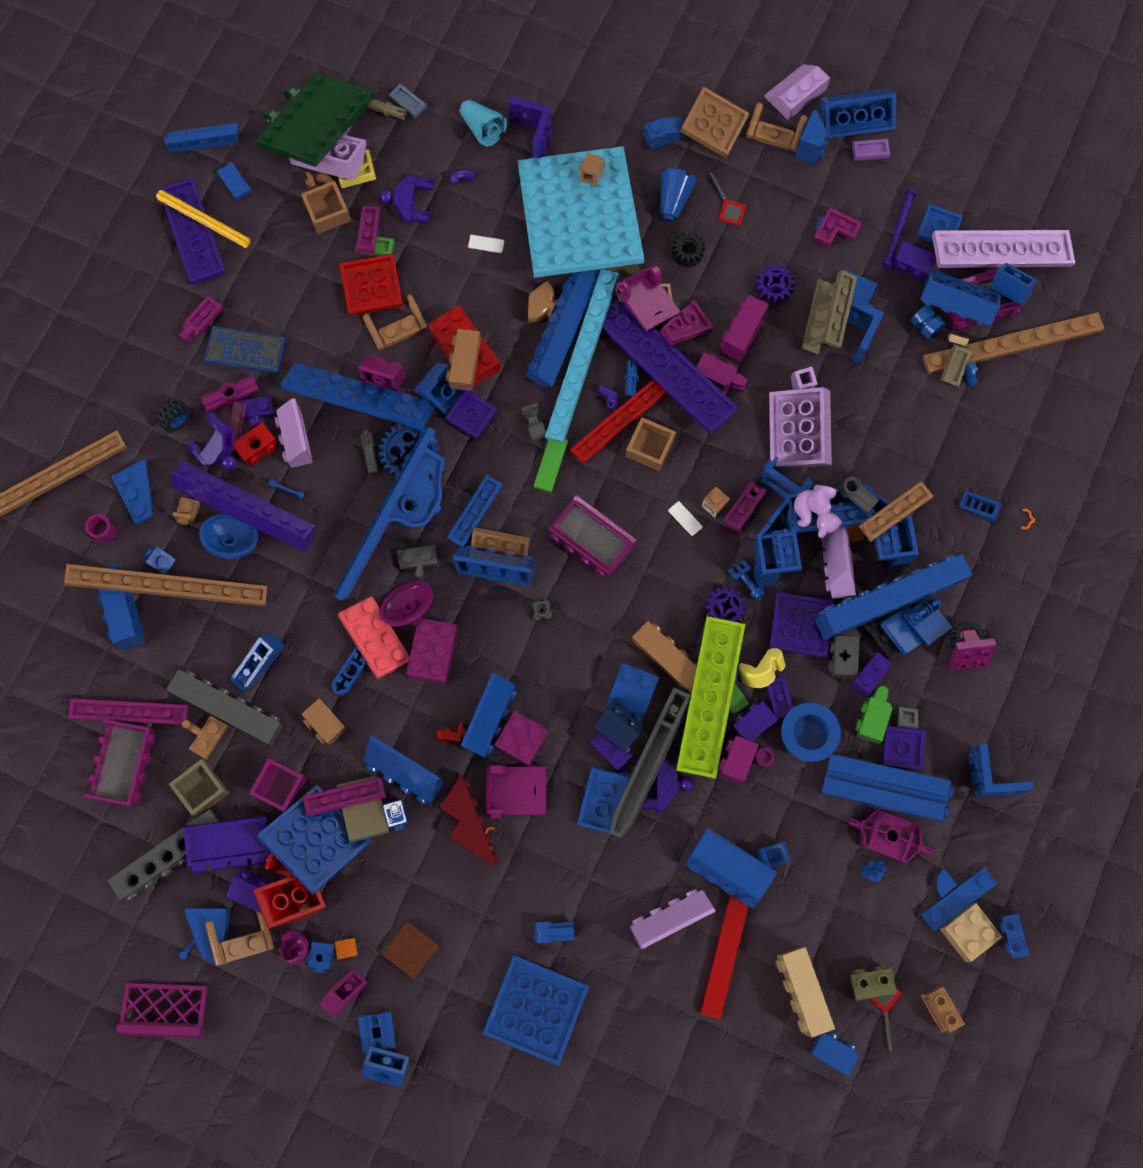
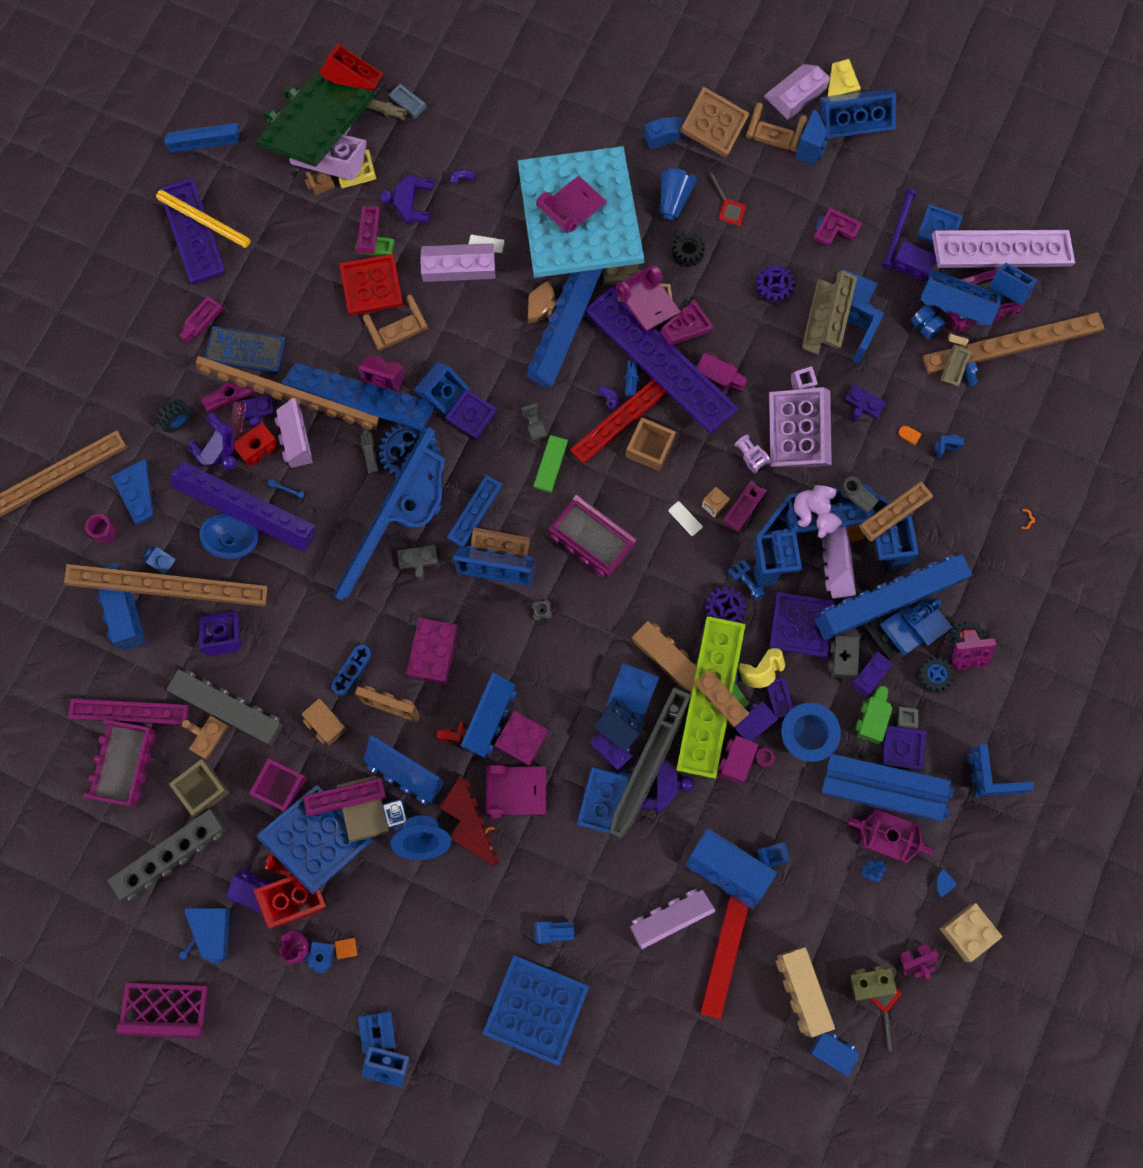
medium nougat bracket [172,497,201,525] -> none
dark purple hinge [183,815,269,874] -> none
medium nougat plate [205,911,274,966] -> none
blue tile [217,162,252,201] -> none
blue slope [230,633,285,693] -> none
medium nougat piece [301,181,351,234] -> none
magenta slope [319,969,368,1018] -> none
coral plate [338,596,410,680] -> none
magenta dish [380,581,434,626] -> none
copper tile [382,921,440,980] -> none
red brick [428,305,501,388] -> none
medium nougat brick [446,329,481,391] -> none
medium azure cone [460,100,507,147] -> none
dark purple bracket [508,96,552,159] -> none
medium azure plate [545,269,619,443] -> none
medium nougat brick [579,153,605,186] -> none
magenta brick [720,295,769,365] -> none
blue panel [761,456,814,499] -> none
medium lavender tile [852,139,890,161] -> none
blue plate [921,867,997,931] -> none
medium nougat window [921,986,965,1033] -> none
blue slope [958,491,1002,524] -> none
blue plate [999,913,1029,958] -> none
none -> medium nougat plate [196,356,379,430]
none -> dark purple slope [199,611,242,656]
none -> red slope [319,43,383,90]
none -> medium nougat plate [355,685,420,723]
none -> blue hose [391,816,451,860]
none -> lavender slope [421,243,495,282]
none -> magenta door [536,176,607,233]
none -> medium nougat plate [694,670,749,727]
none -> lavender connector [735,434,771,474]
none -> light yellow wing [827,59,861,97]
none -> dark purple plate [844,384,886,422]
none -> orange piece [898,426,921,445]
none -> magenta hips [900,943,939,981]
none -> black wheel [916,657,954,693]
none -> blue bracket [934,434,964,459]

